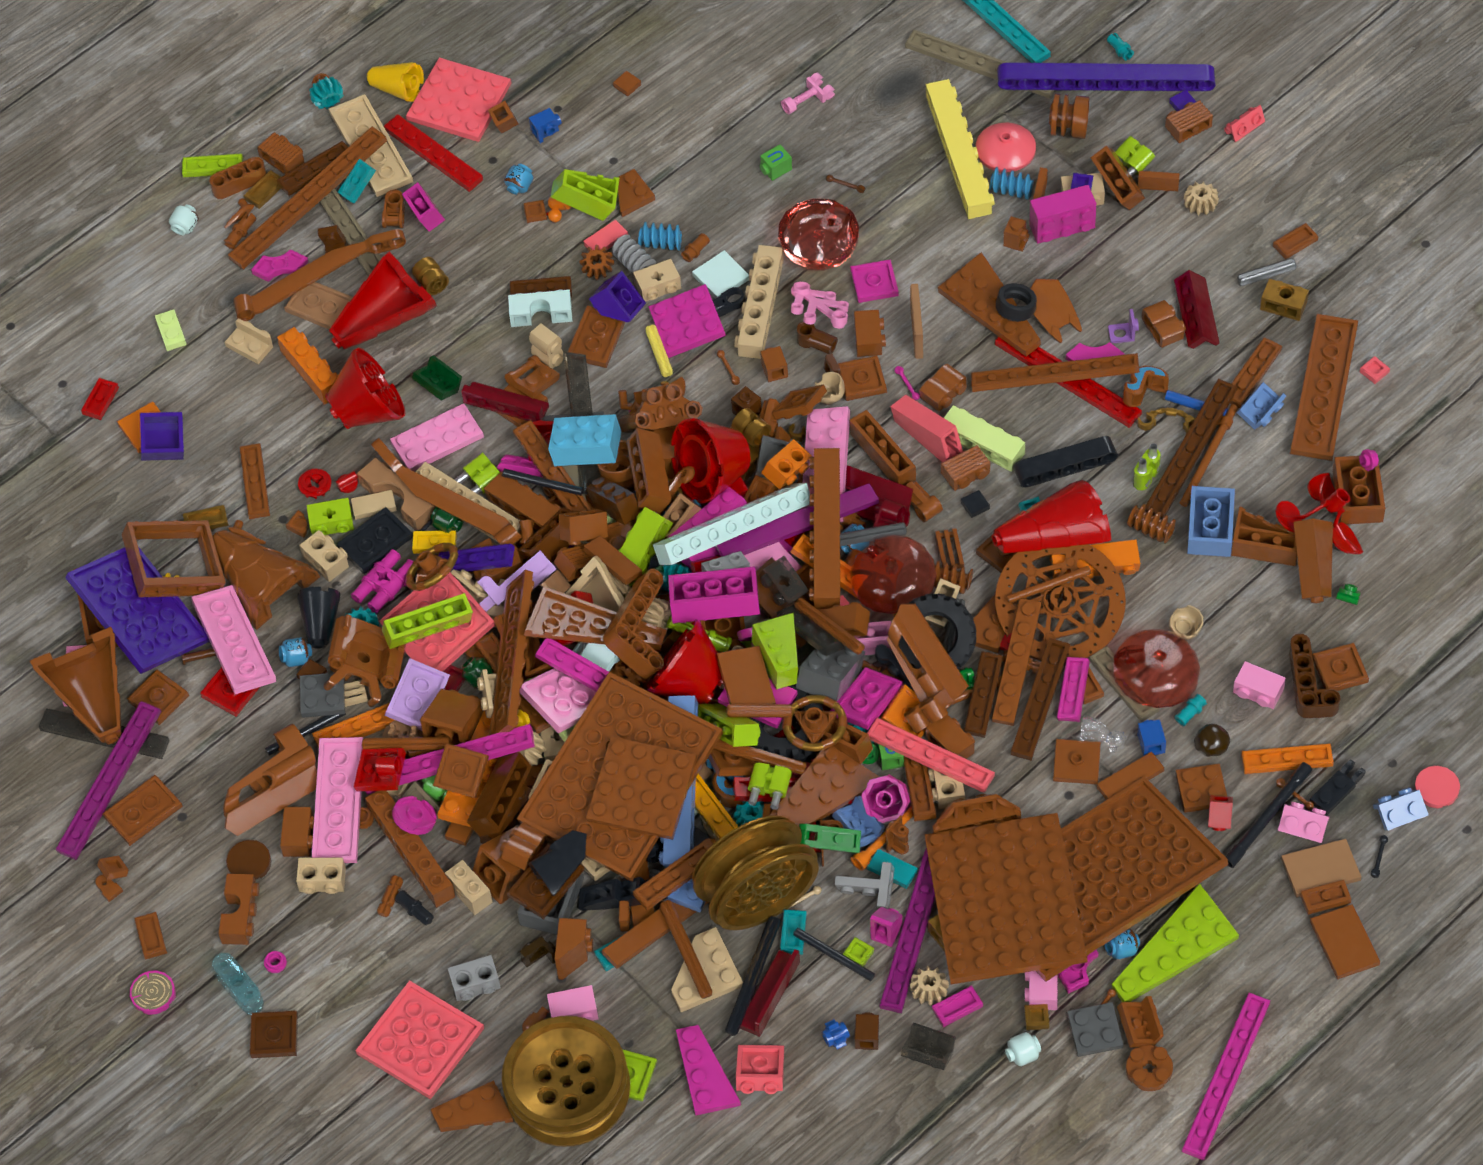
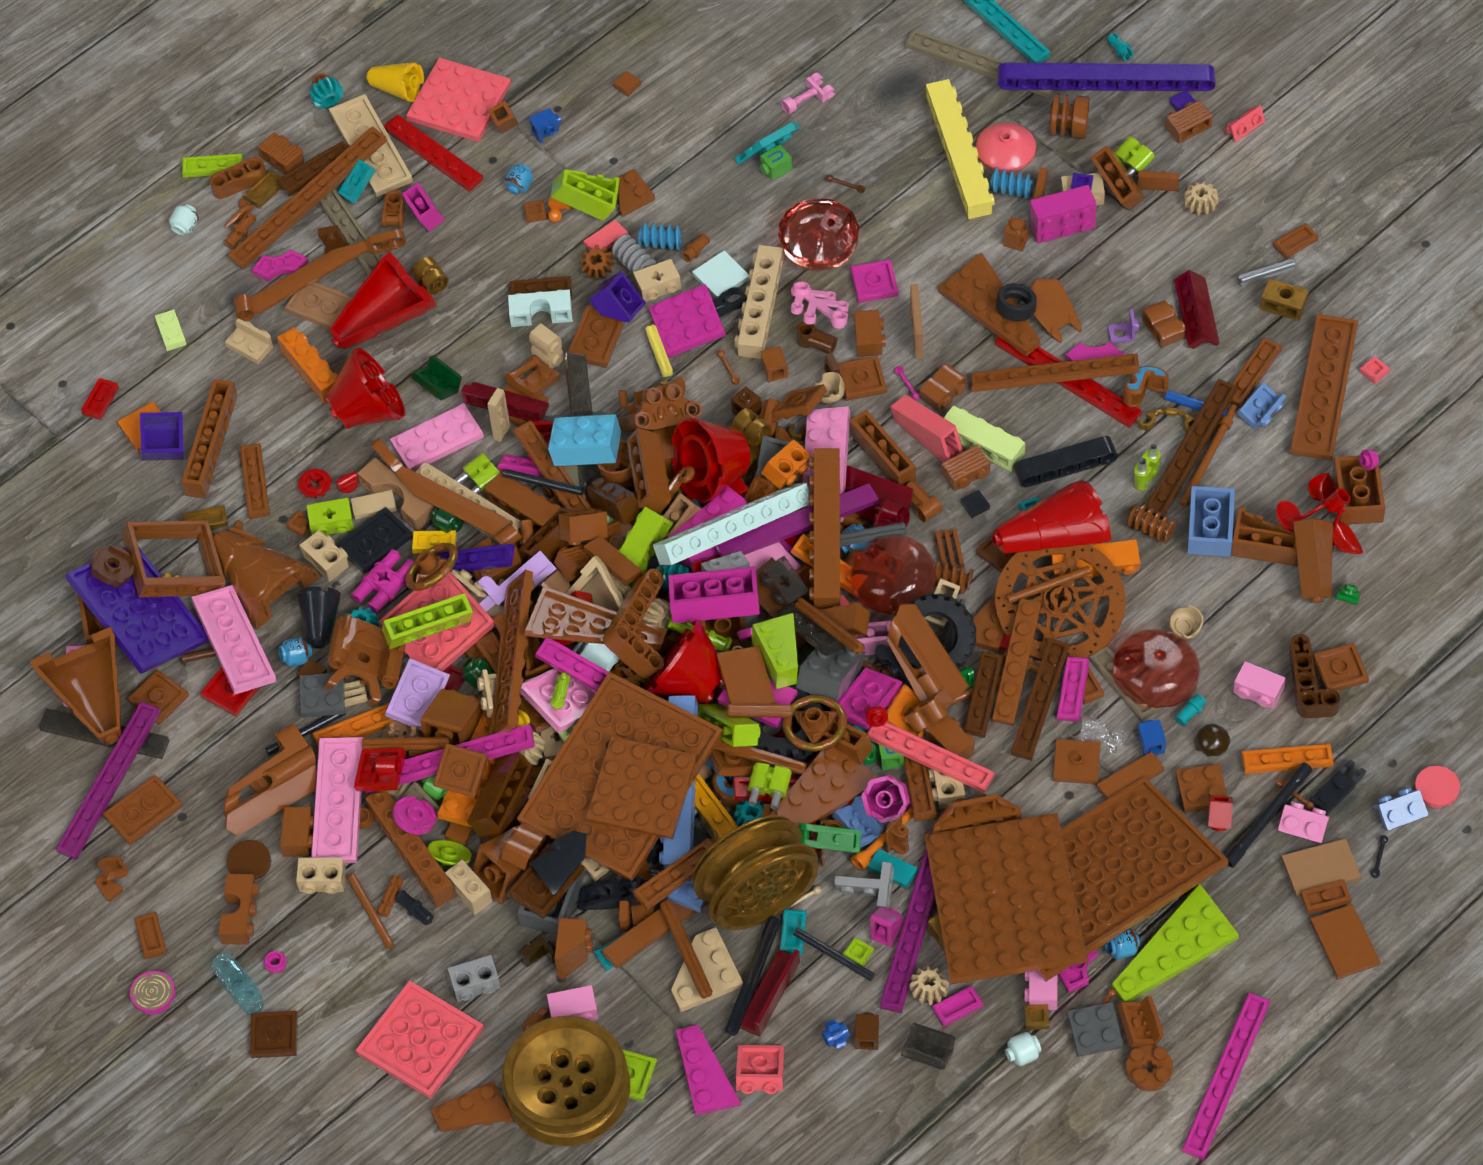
none -> reddish brown plate [90,545,135,587]
none -> dark orange brick [181,379,237,499]
none -> dark orange bar [347,874,395,949]
none -> lime dish [428,840,472,866]
none -> tan tile [488,388,510,442]
none -> lime axle [551,672,571,710]
none -> teal wing [734,122,802,165]
none -> red plate [864,706,888,727]

